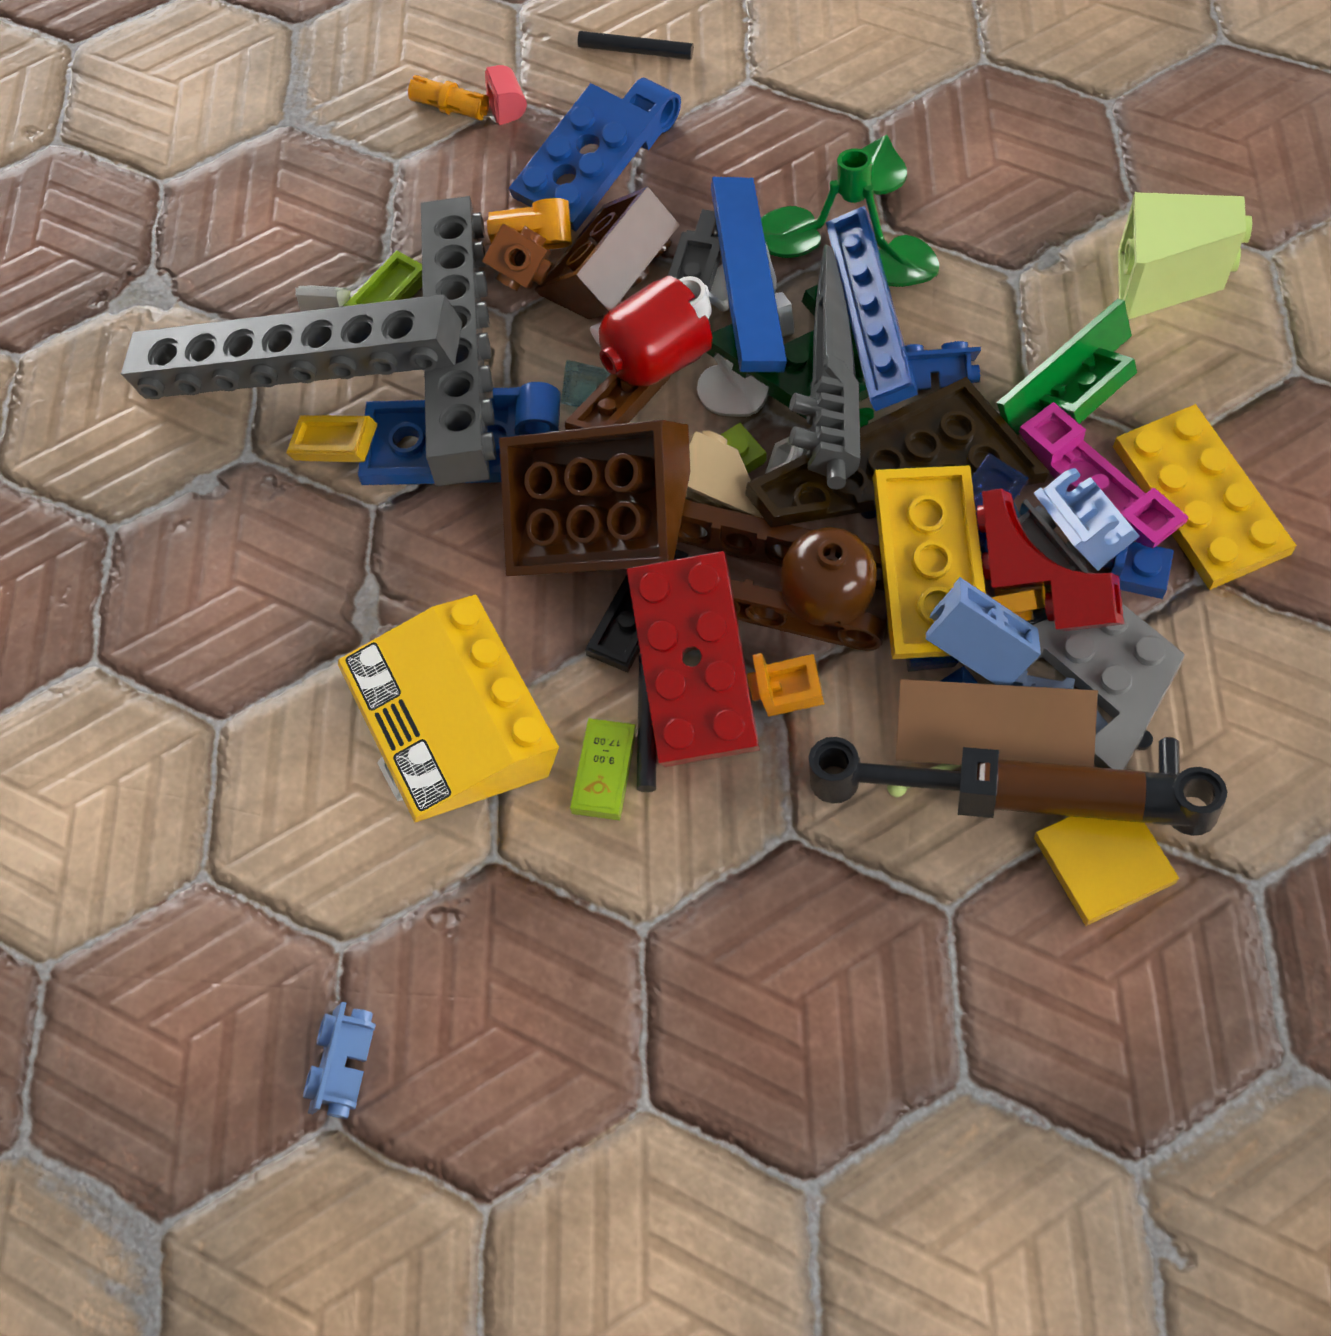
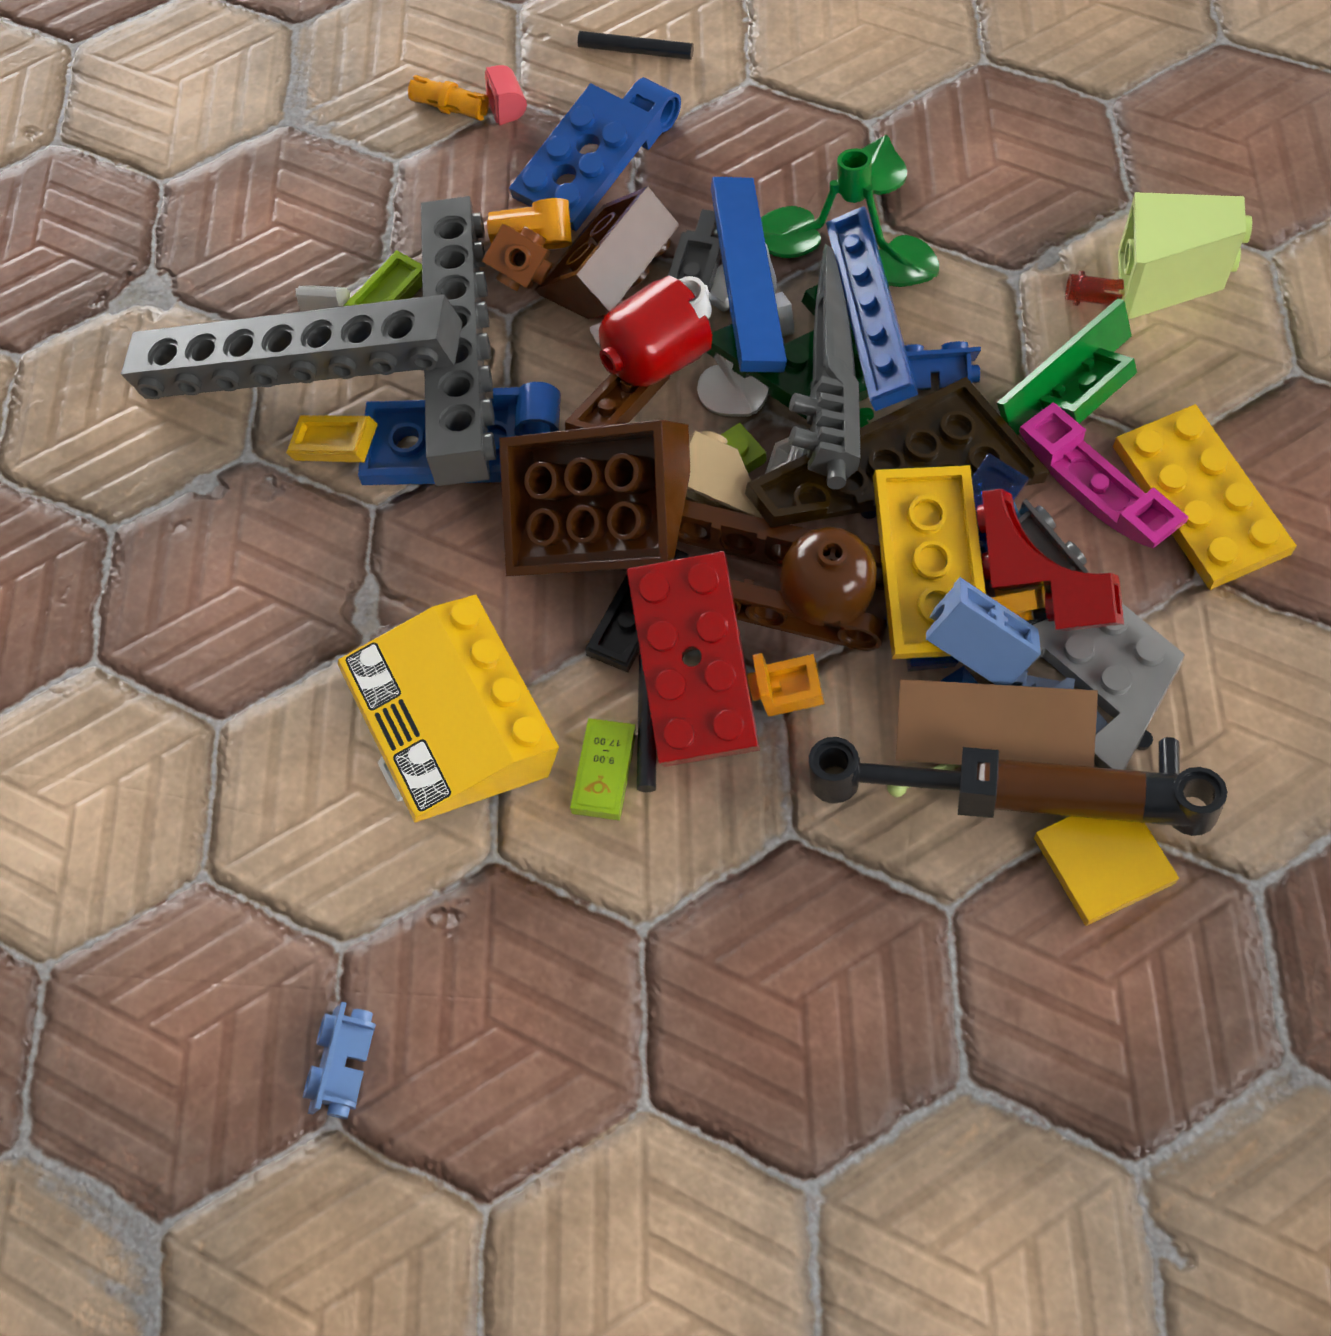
clear light blue slope [561,360,610,407] -> none
medium blue hinge [1034,468,1140,570] -> none
blue bracket [1102,542,1174,599] -> none
none -> clear red pin [1065,270,1124,306]

